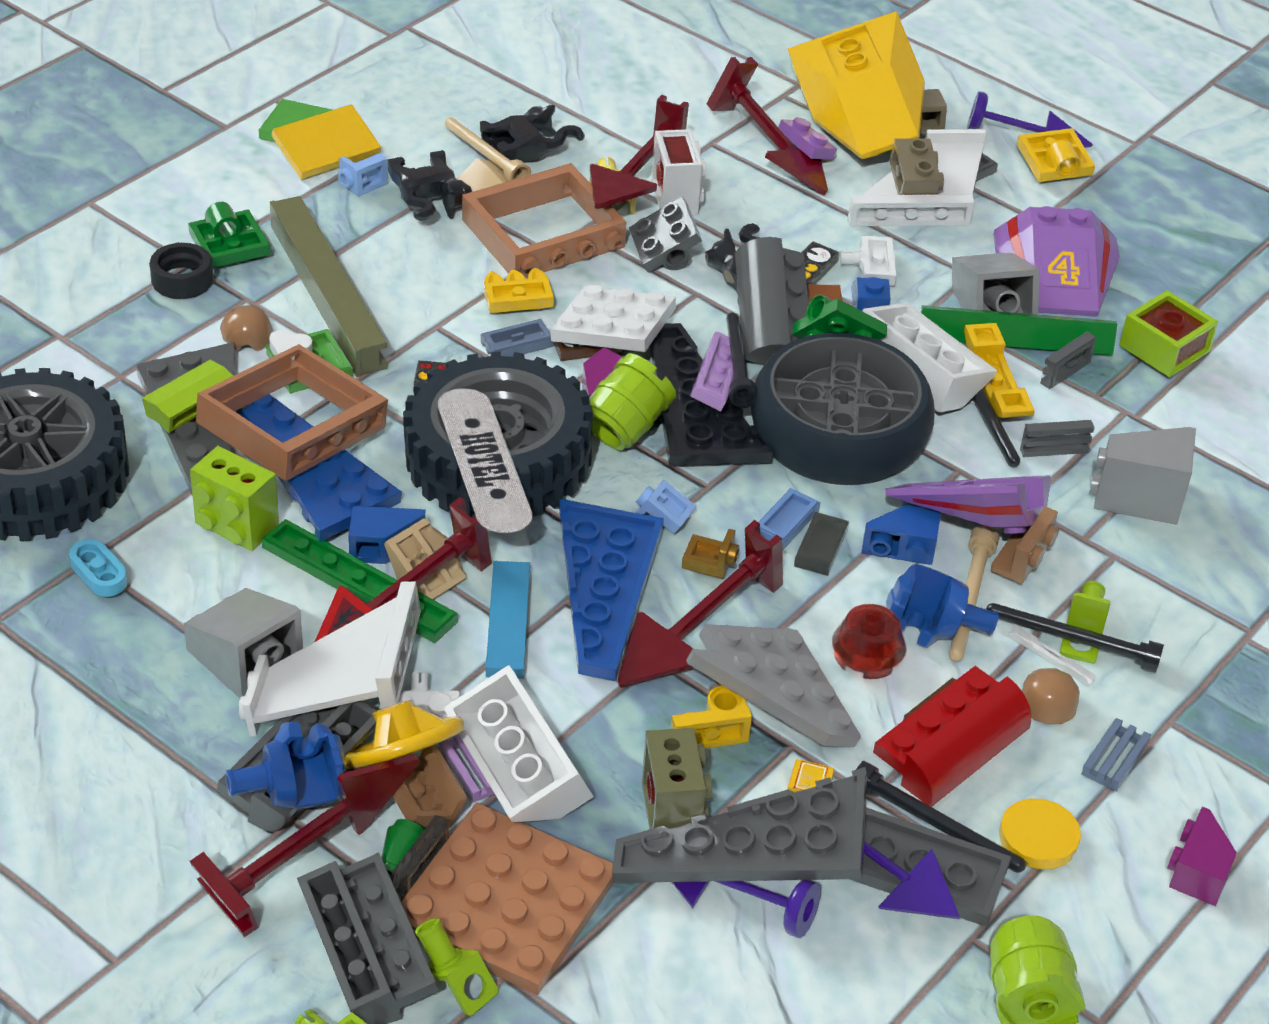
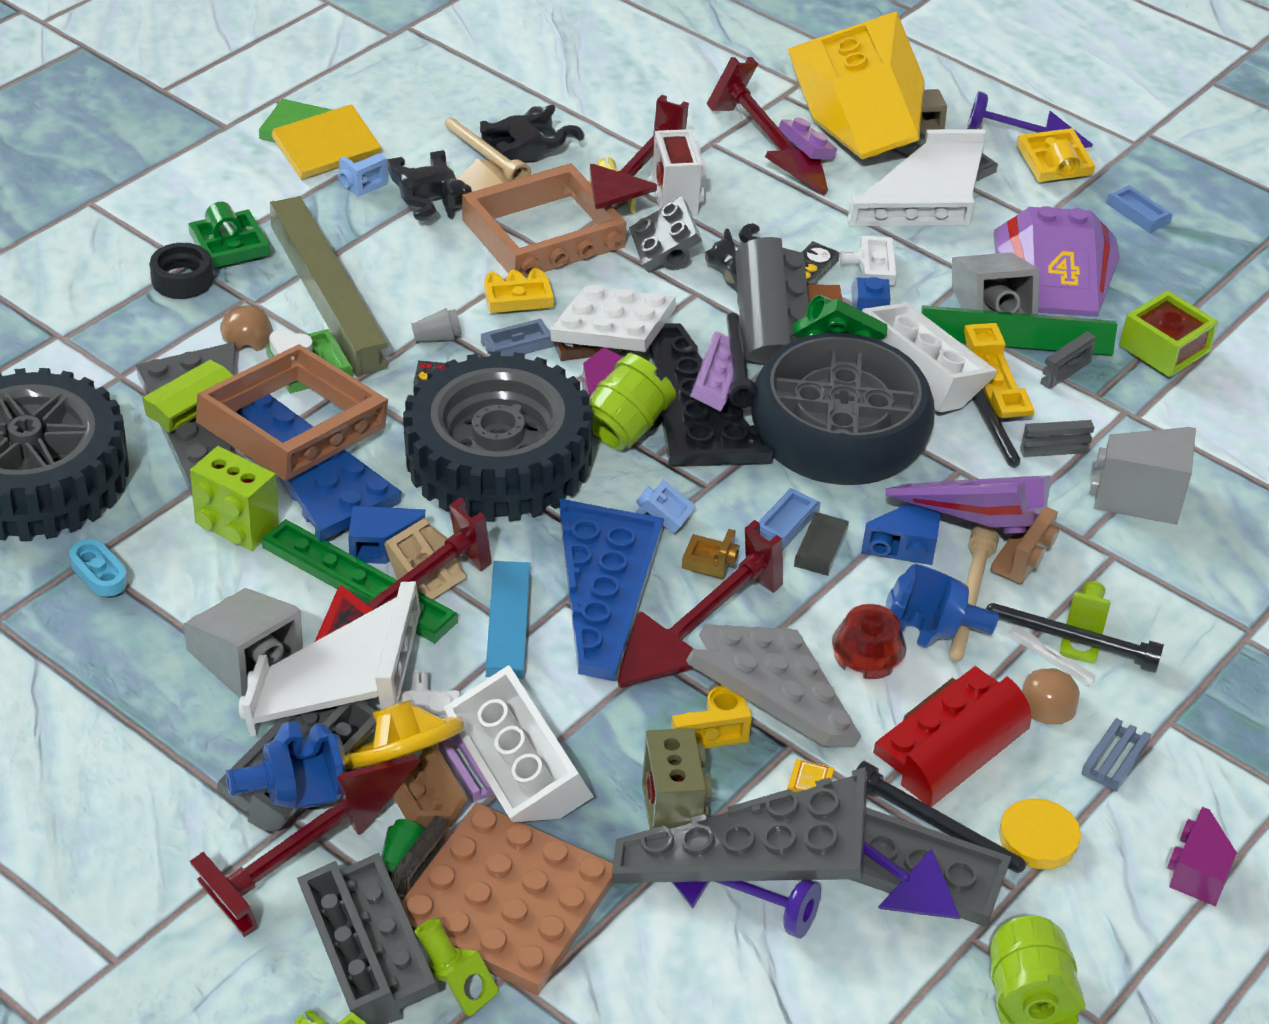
sticker [438,389,532,533] -> none
dark tan brick [890,138,944,195] -> none
none -> light grey cone [411,308,462,343]
none -> medium blue tile [1106,185,1173,233]

